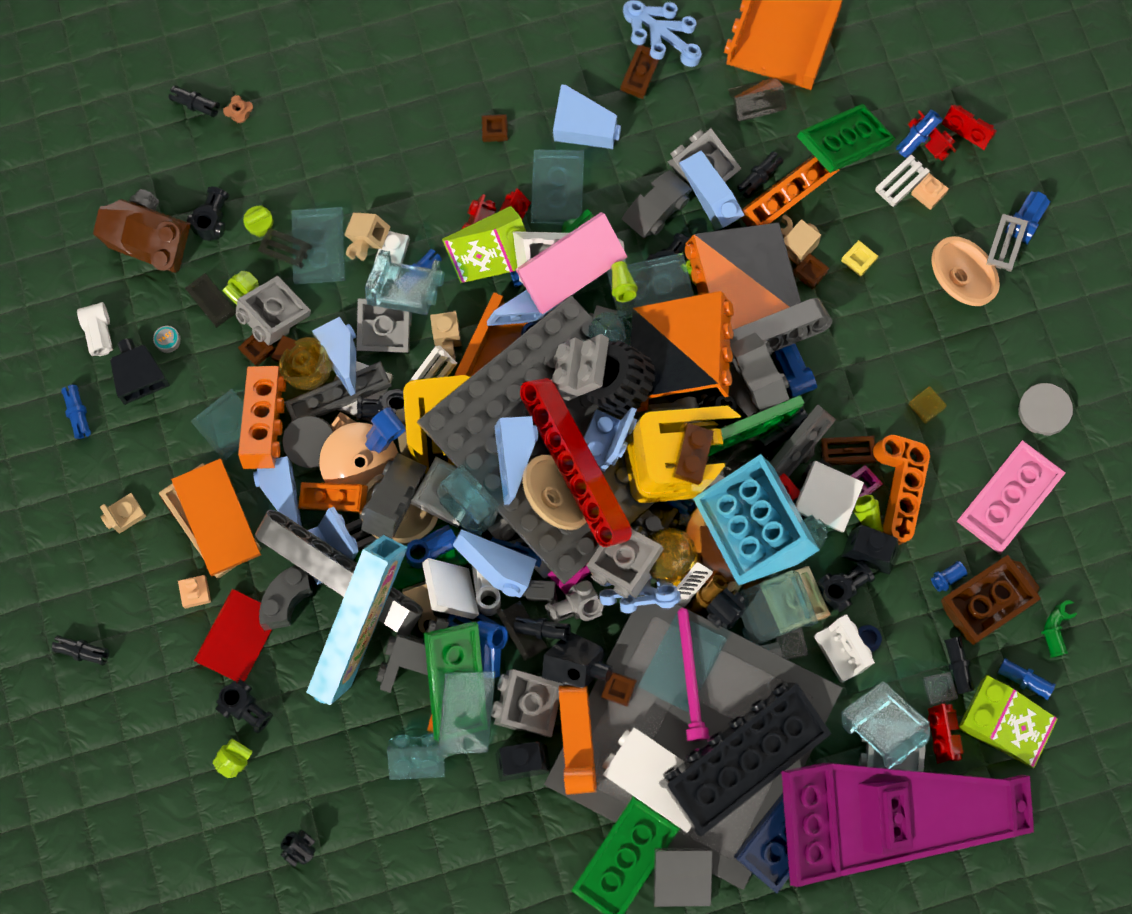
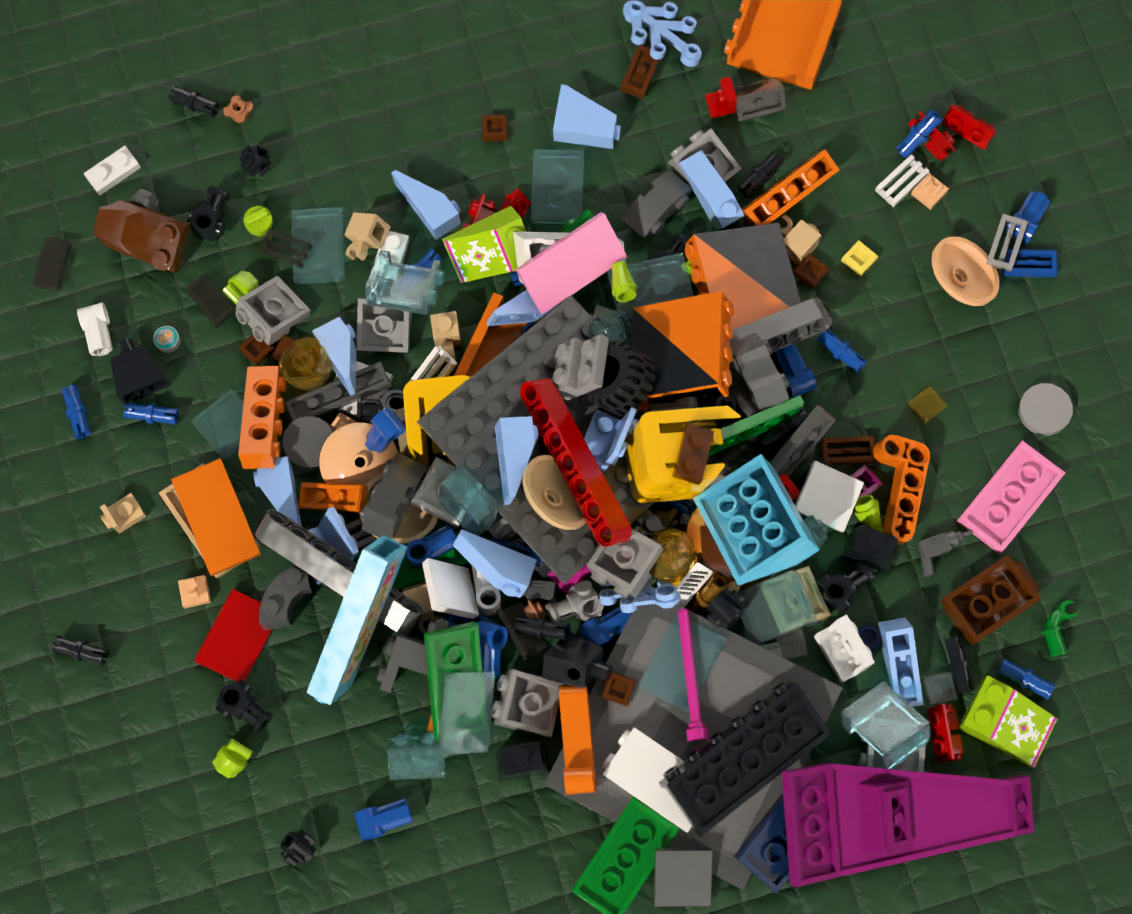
green tile [797,104,895,173] -> none
blue pin [931,561,968,592] -> none
none -> clear smoke tile [32,238,72,291]
none -> white plate [83,146,141,195]
none -> blue pin [124,402,179,425]
none -> black gear [239,145,272,176]
none -> blue piece [354,798,413,841]
none -> light blue slope [391,170,461,240]
none -> nougat plate [524,599,548,620]
none -> blue piece [578,607,631,649]
none -> red bracket [705,77,737,118]
none -> blue pin [817,328,867,373]
none -> light blue slope [878,618,923,710]
none -> dark grey piece [917,530,973,578]
none -> blue tile [1003,249,1058,277]

